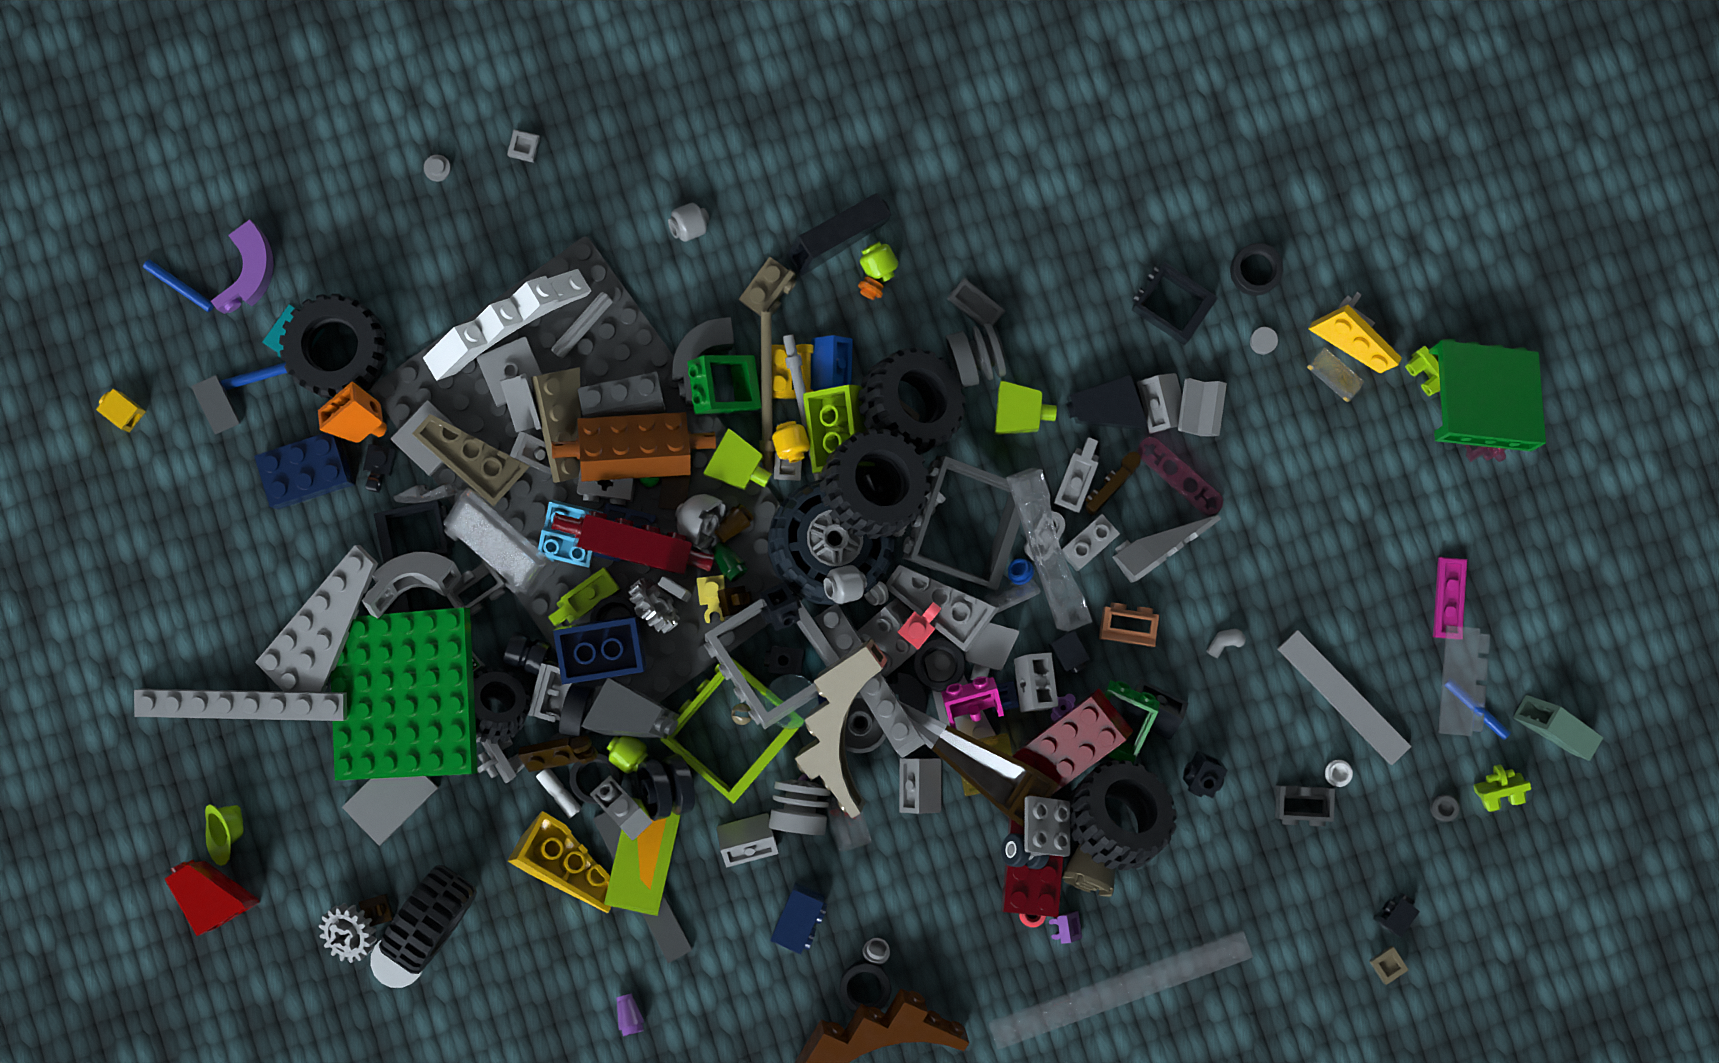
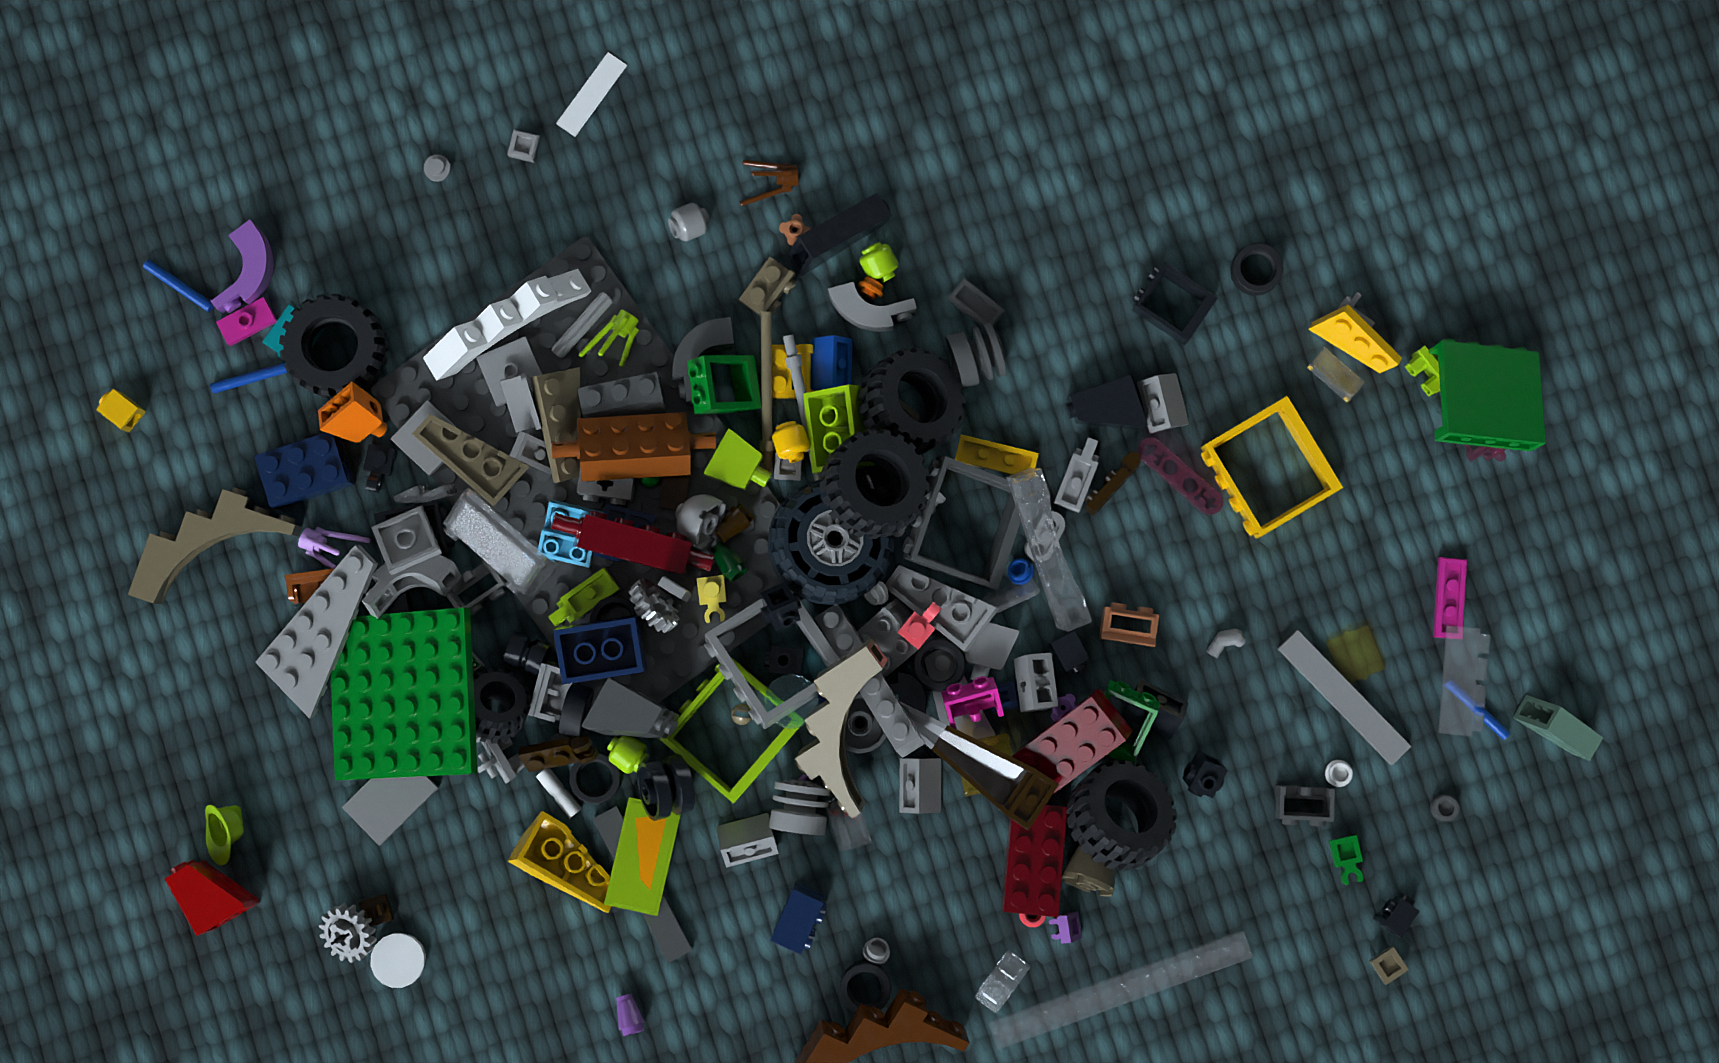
light grey plate [134,689,347,721] -> none
dark grey tile [191,374,241,435] -> none
black tyre [379,865,477,974] -> none
light grey slope [590,776,652,841] -> none
dark brown tile [717,585,753,617] -> none
light grey head [824,565,867,604] -> none
lime torso [994,381,1057,435] -> none
light grey plate [1001,796,1070,869] -> none
light grey brick [1059,514,1120,571] -> none
light grey wedge [1112,515,1221,583] -> none
light grey panel [1178,378,1227,436] -> none
light grey tile [1250,327,1278,355] -> none
lime hips [1474,764,1531,812] -> none
none -> dark tan arch [128,487,302,604]
none -> dark pink plate [216,297,277,346]
none -> dark orange hinge [284,568,335,604]
none -> lavender plant [298,527,371,569]
none -> light grey plate [371,505,442,575]
none -> white sticker [556,52,627,137]
none -> lime plant [579,310,639,367]
none -> reddish brown plant [740,160,798,206]
none -> nougat plate [779,214,810,246]
none -> light grey arch [828,282,917,332]
none -> yellow plate [954,434,1039,480]
none -> clear slope [974,950,1030,1013]
none -> yellow window [1201,396,1343,539]
none -> clear yellow piece [1326,625,1385,683]
none -> green plate [1328,834,1363,885]

